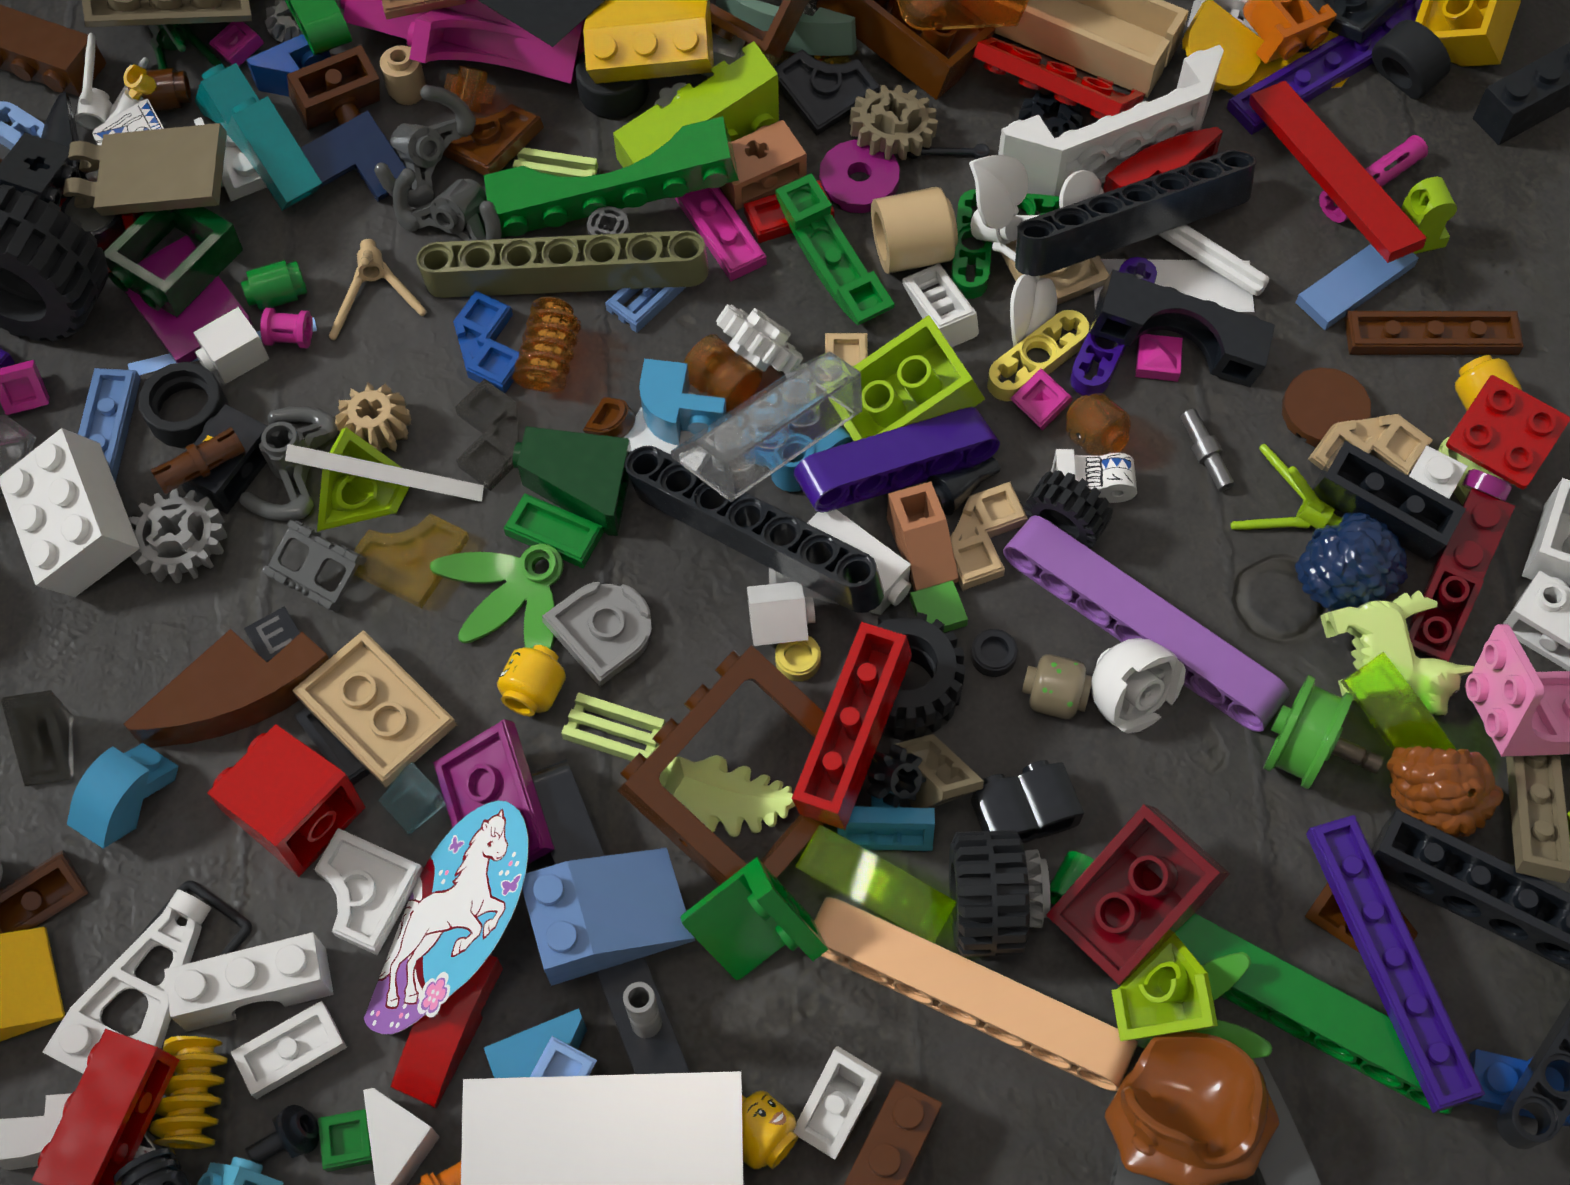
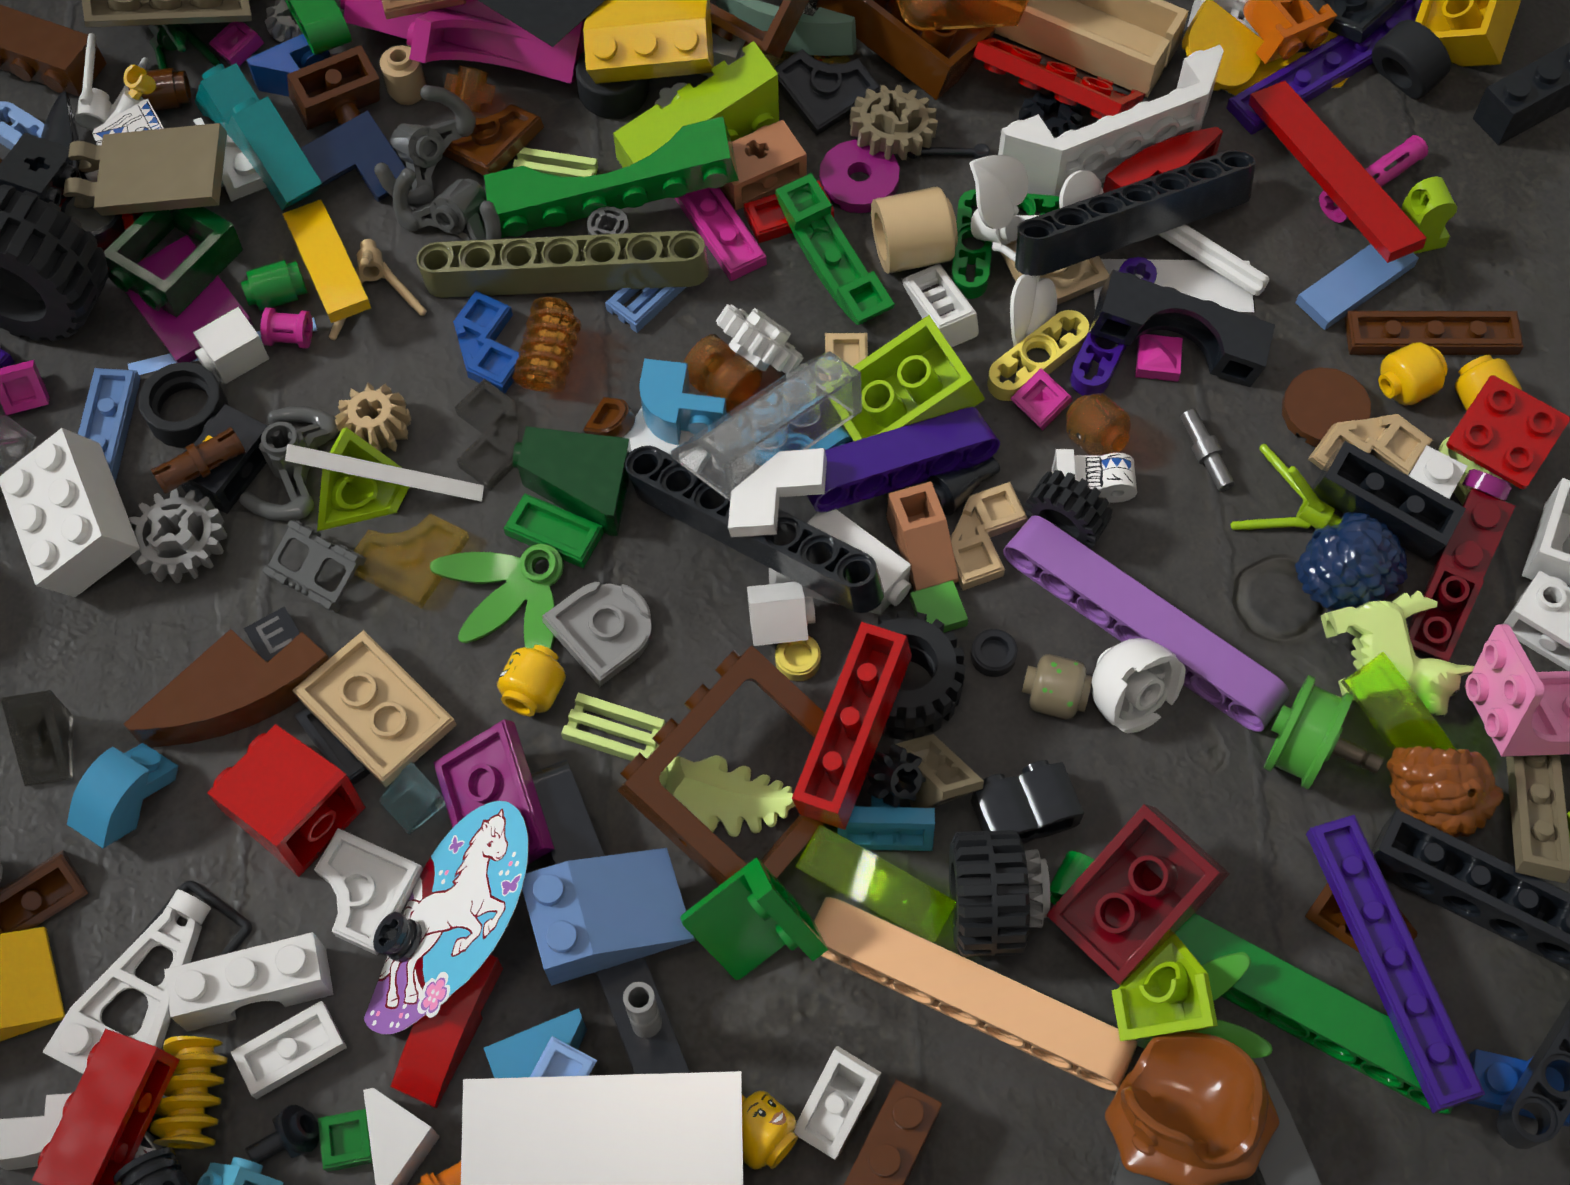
none -> yellow slope [282,199,371,323]
none -> black bush [373,912,422,962]
none -> white tile [728,448,827,537]
none -> yellow head [1378,342,1448,406]

